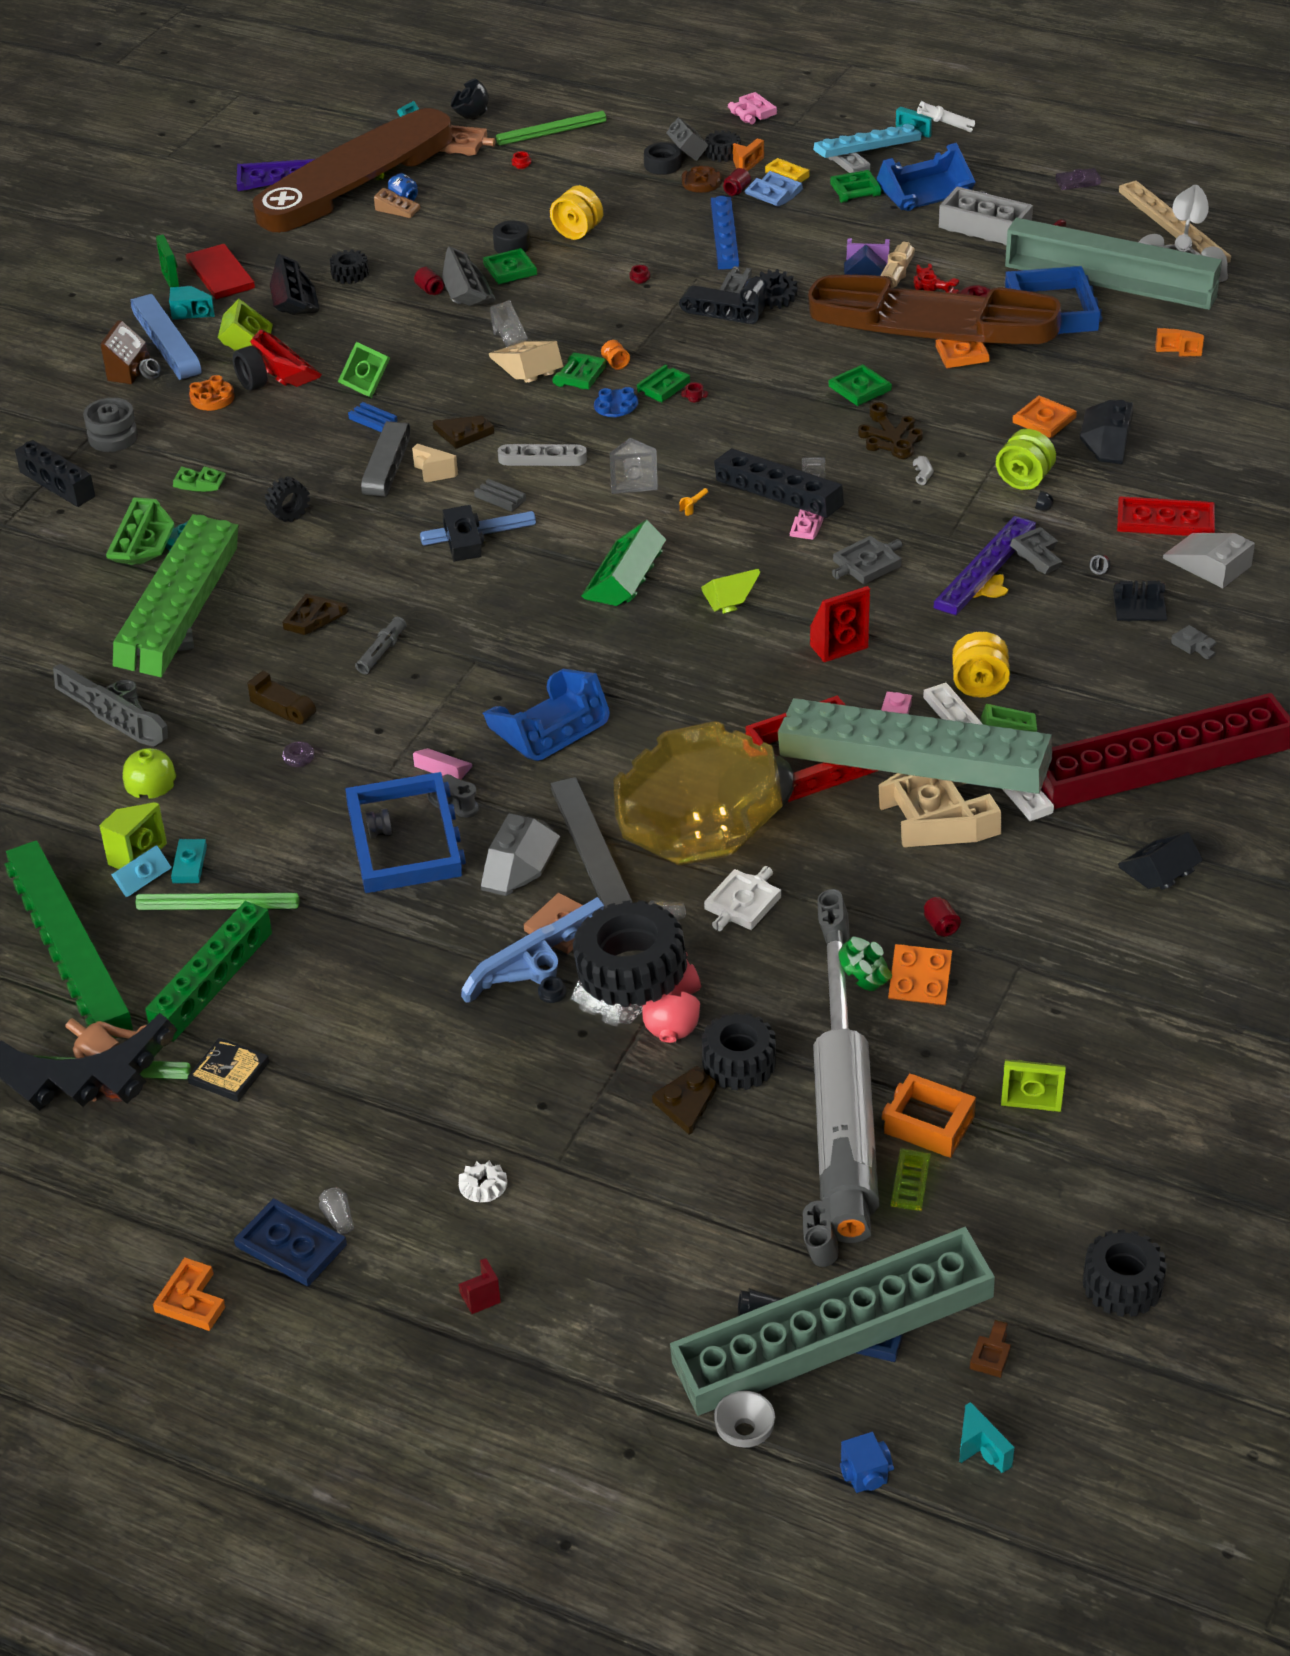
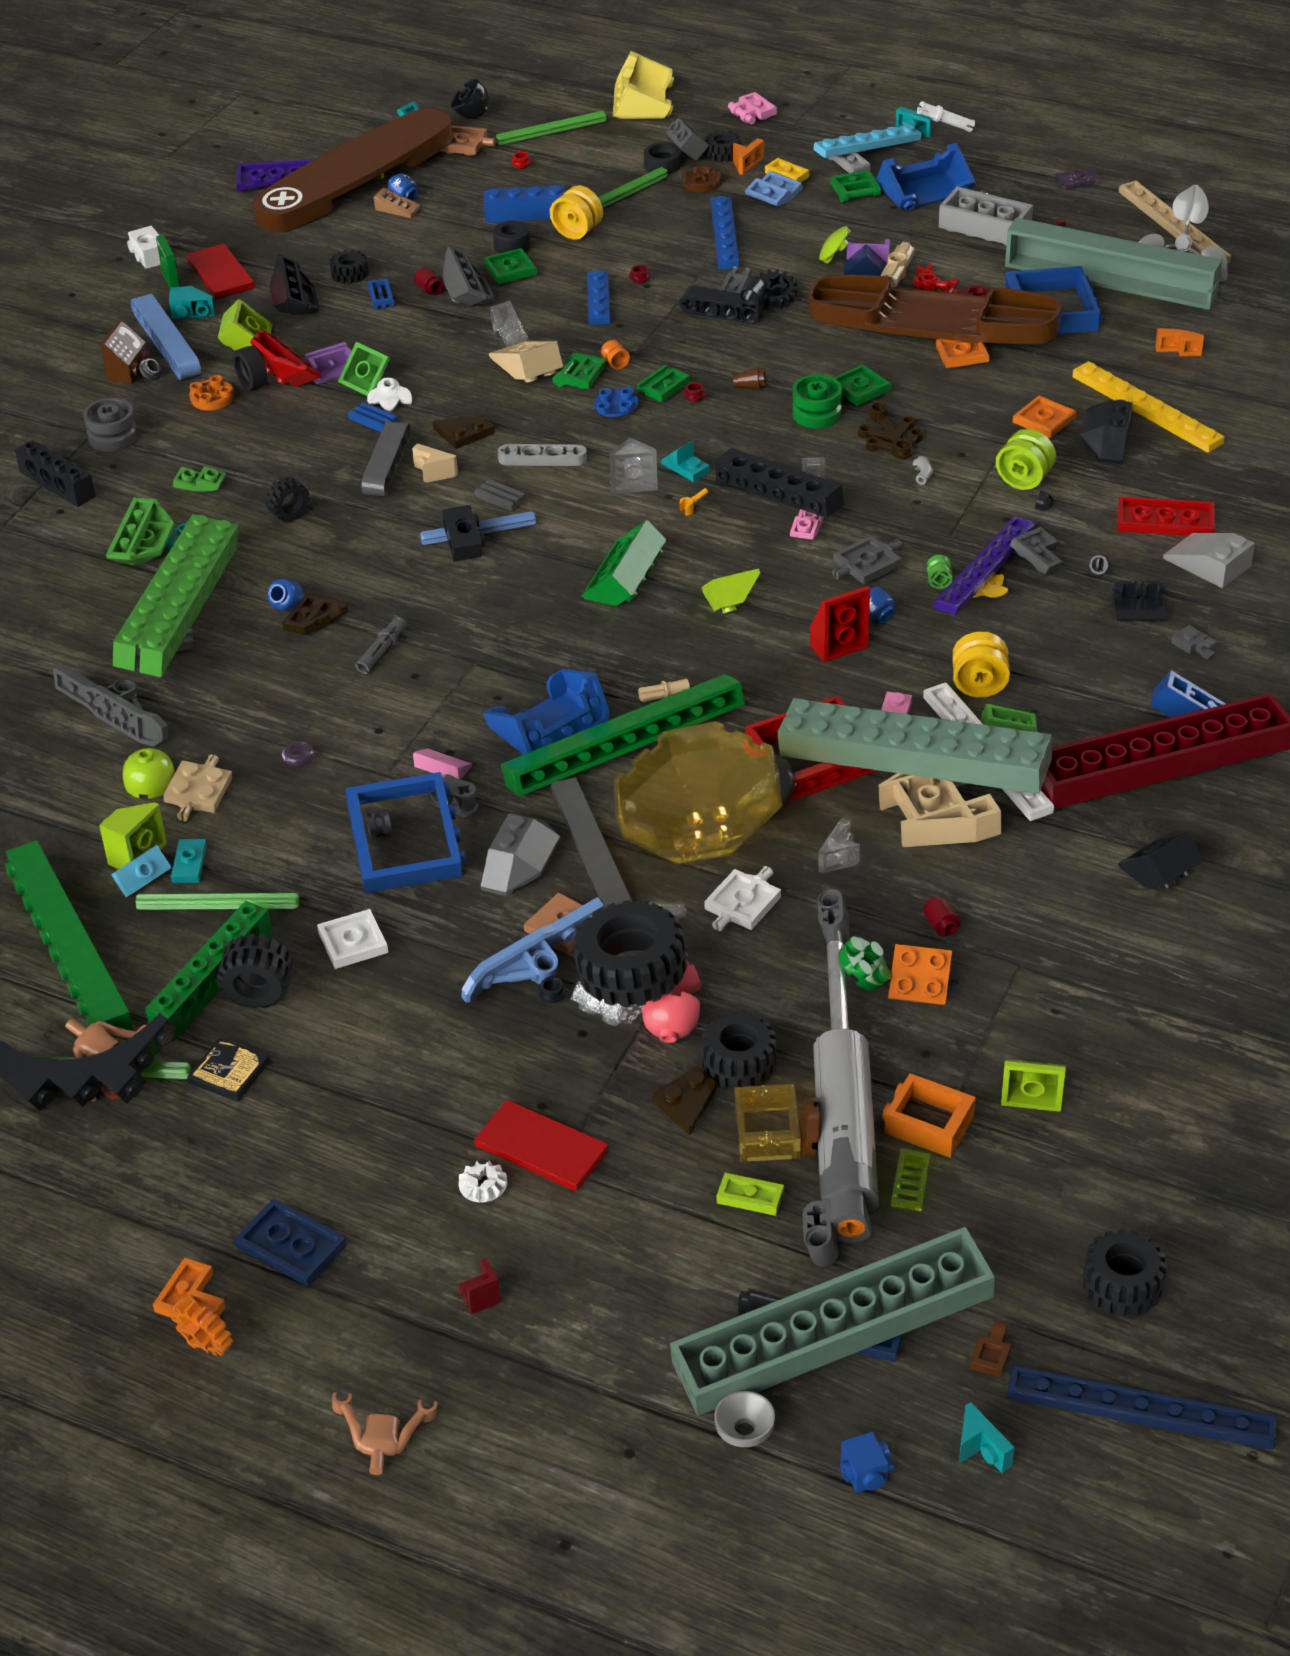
dark brown leg [247,670,316,725] -> none
clear cone [319,1187,354,1235] -> none
dark red brick [723,168,751,196] -> none
none -> white brick [127,226,160,269]
none -> tan plate [164,754,232,821]
none -> orange gear [169,1297,233,1356]
none -> black tyre [217,934,294,1008]
none -> blue head [267,579,304,612]
none -> medium lavender hinge [305,342,352,384]
none -> white plate [317,909,388,969]
none -> nougat piece [332,1392,437,1475]
none -> blue tile [367,279,394,310]
none -> white plate [367,378,412,413]
none -> red tile [474,1100,609,1192]
none -> blue slope [484,184,565,223]
none -> green brick [500,674,745,797]
none -> blue plate [587,270,610,325]
none -> bright green axle [598,167,668,208]
none -> light yellow windscreen [613,51,674,119]
none -> tan axle [638,679,690,702]
none -> teal slope [661,441,710,482]
none -> lime plate [717,1173,784,1216]
none -> reddish brown cone [733,367,766,389]
none -> clear yellow window [734,1084,801,1162]
none -> green wheel [792,374,842,429]
none -> reddish brown tile [801,1097,820,1158]
none -> clear slope [818,818,860,873]
none -> lime dish [819,226,851,264]
none -> blue head [869,587,895,623]
none -> bright green wheel [927,555,953,589]
none -> dark blue tile [1007,1365,1277,1450]
none -> yellow plate [1073,361,1225,453]
none -> blue slope [1150,670,1226,718]

